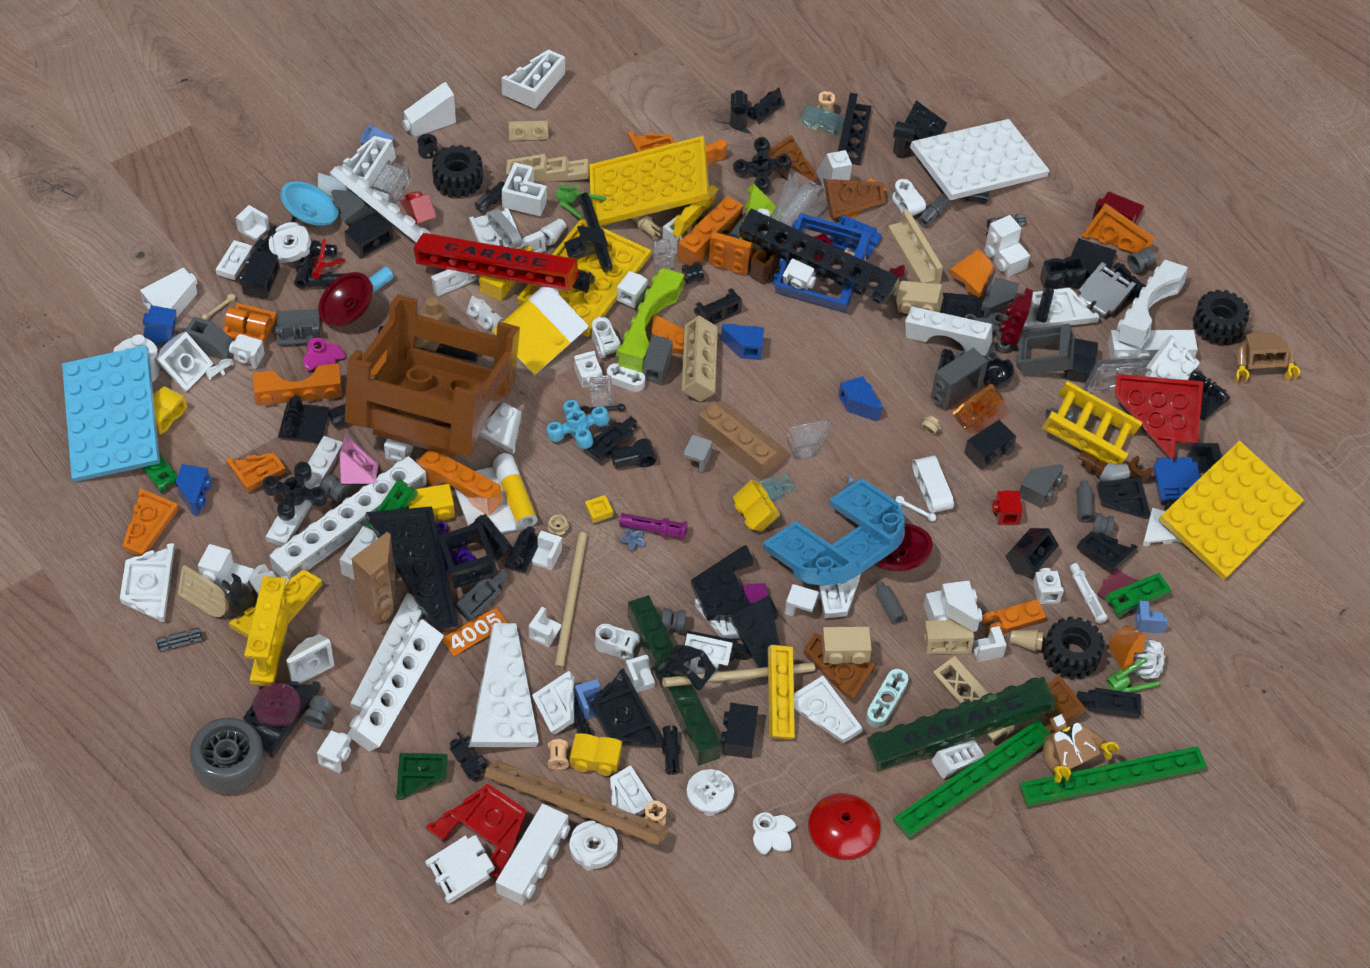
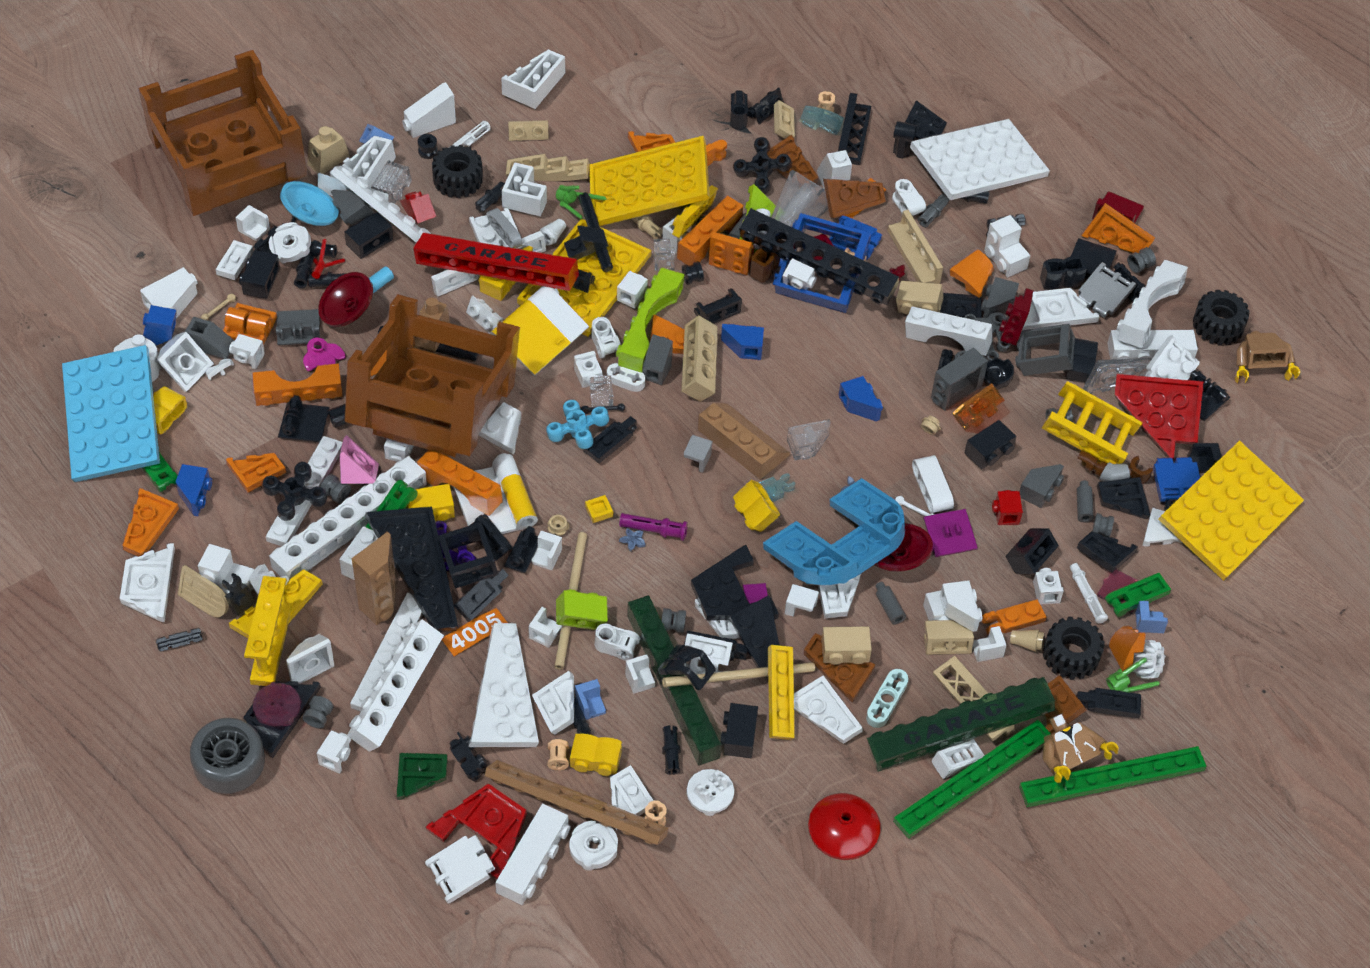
black wing [590,668,663,747] -> none
black piece [611,438,657,469] -> none
white plate [753,812,796,855] -> none
black axle [1036,287,1054,323] -> none
none -> dark orange piece [138,50,307,216]
none -> tan torso [308,126,350,174]
none -> white piece [448,121,491,148]
none -> lime brick [556,589,608,630]
none -> tan plate [774,100,795,139]
none -> magenta piece [923,509,978,557]

